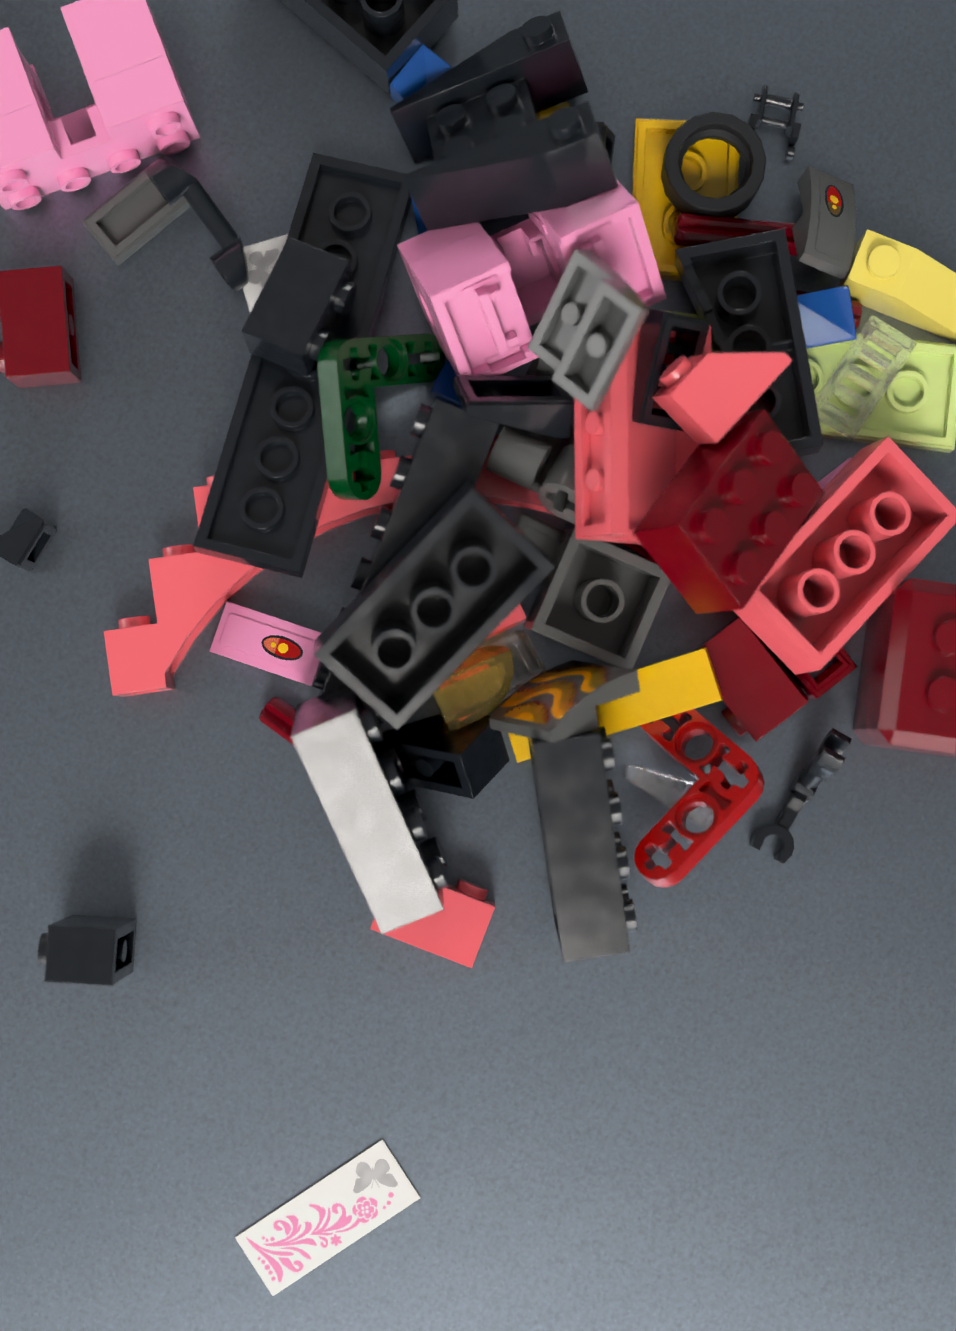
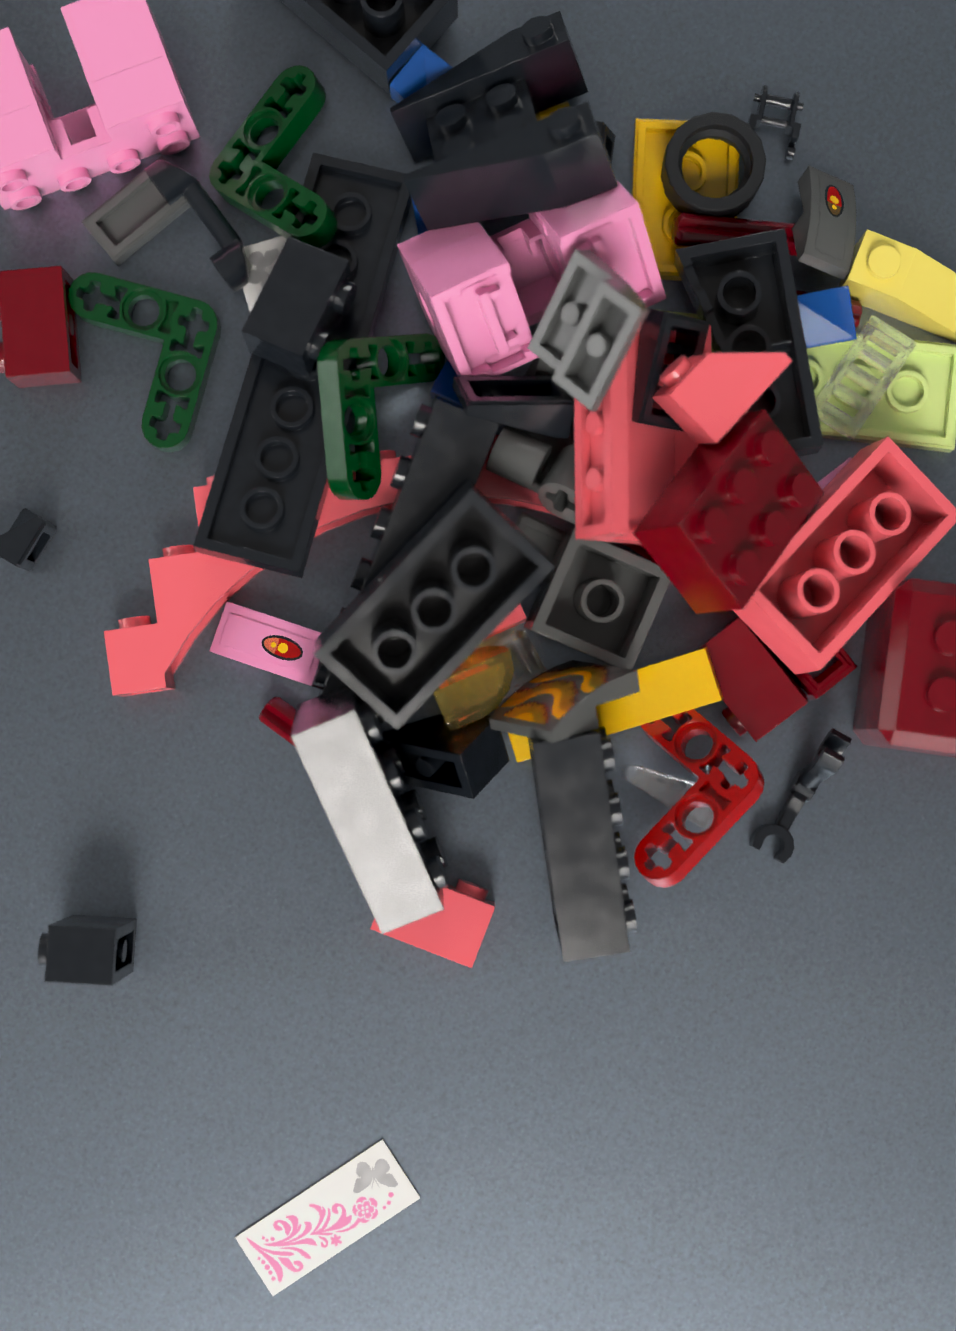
none -> dark green beam [68,272,221,453]
none -> dark green beam [209,65,338,248]

